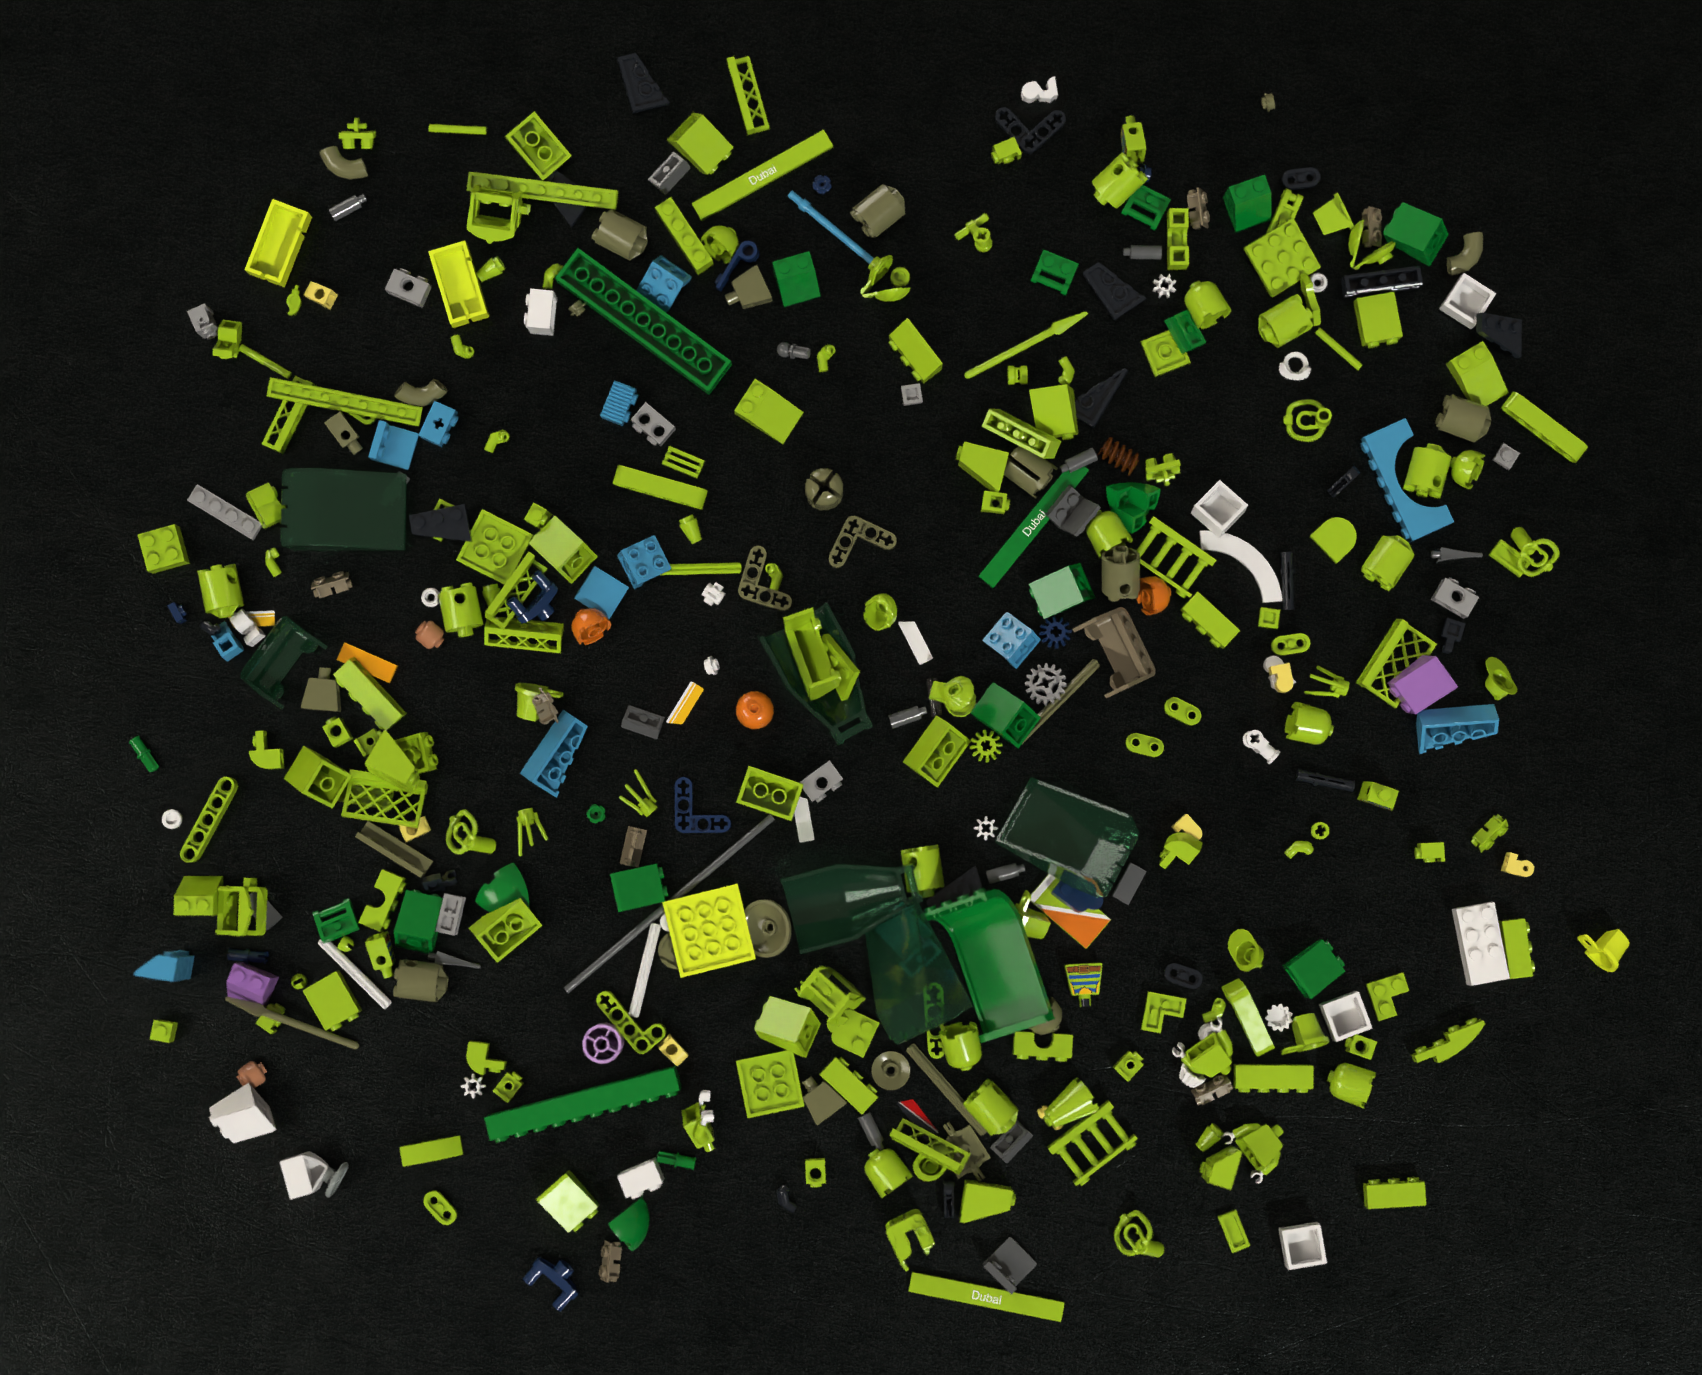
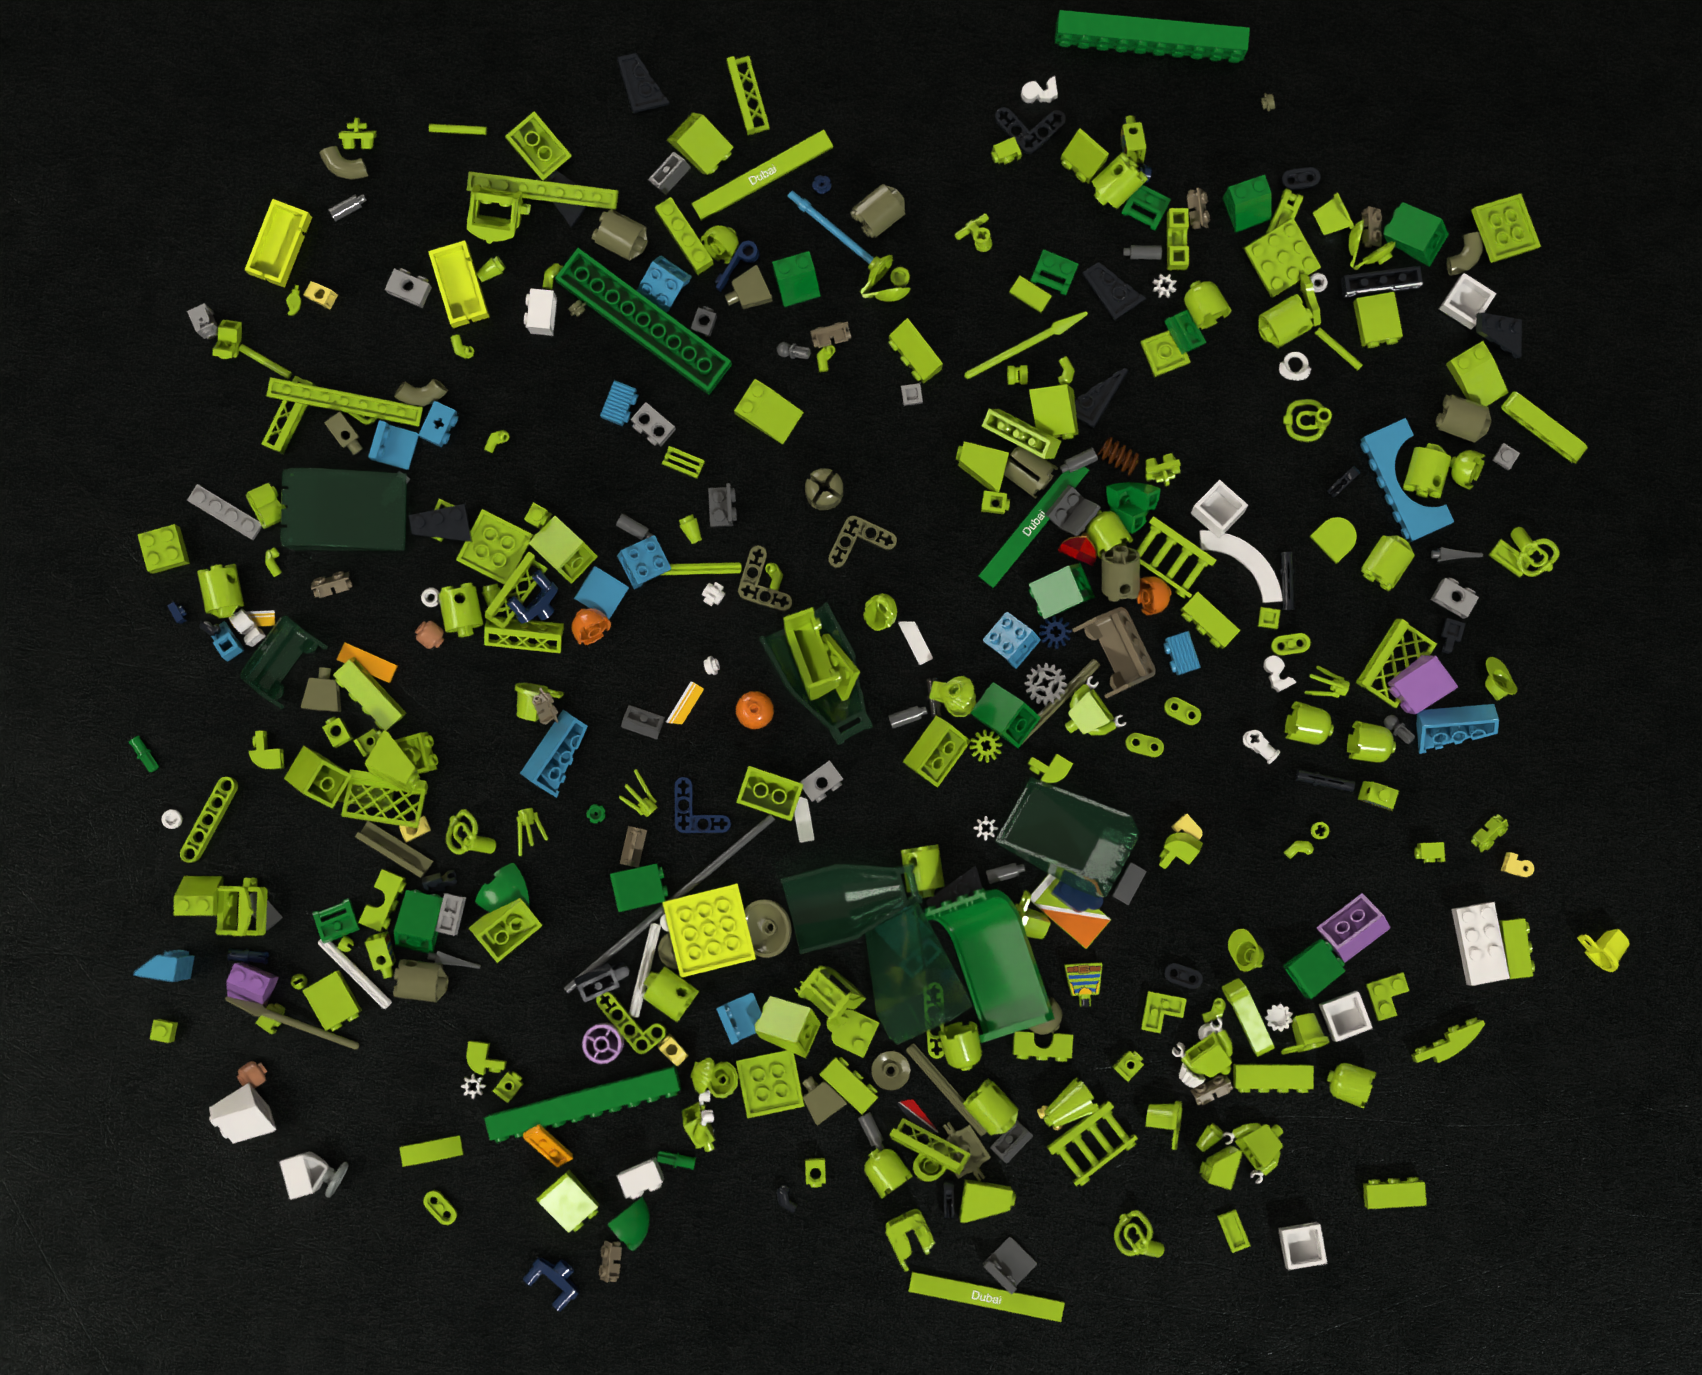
lime beam [613,465,708,509] -> none
light yellow leg [1268,663,1293,693] -> none
lime brick [1345,1034,1377,1060] -> none
none -> light orange tile [523,1124,573,1168]
none -> black hinge [573,962,630,1003]
none -> dark grey cylinder [616,514,654,540]
none -> lime cylinder [642,967,699,1022]
none -> lime animal [690,1058,738,1098]
none -> dark grey brick [691,307,717,338]
none -> dark grey bracket [708,483,737,527]
none -> dark azure bracket [716,993,762,1044]
none -> dark tan hinge [811,322,851,348]
none -> lime tile [1009,276,1052,313]
none -> lime brick [1027,754,1073,783]
none -> green brick [1055,10,1250,63]
none -> shield [1058,532,1097,566]
none -> lime slope [1061,129,1109,184]
none -> lime torso [1065,676,1126,735]
none -> lime container [1146,1101,1182,1150]
none -> dark azure brick [1163,631,1201,675]
none -> medium lavender slope [1316,893,1390,963]
none -> lime cylinder [1347,721,1396,762]
none -> dark grey axle [1384,715,1415,744]
none -> lime plate [1471,194,1541,263]

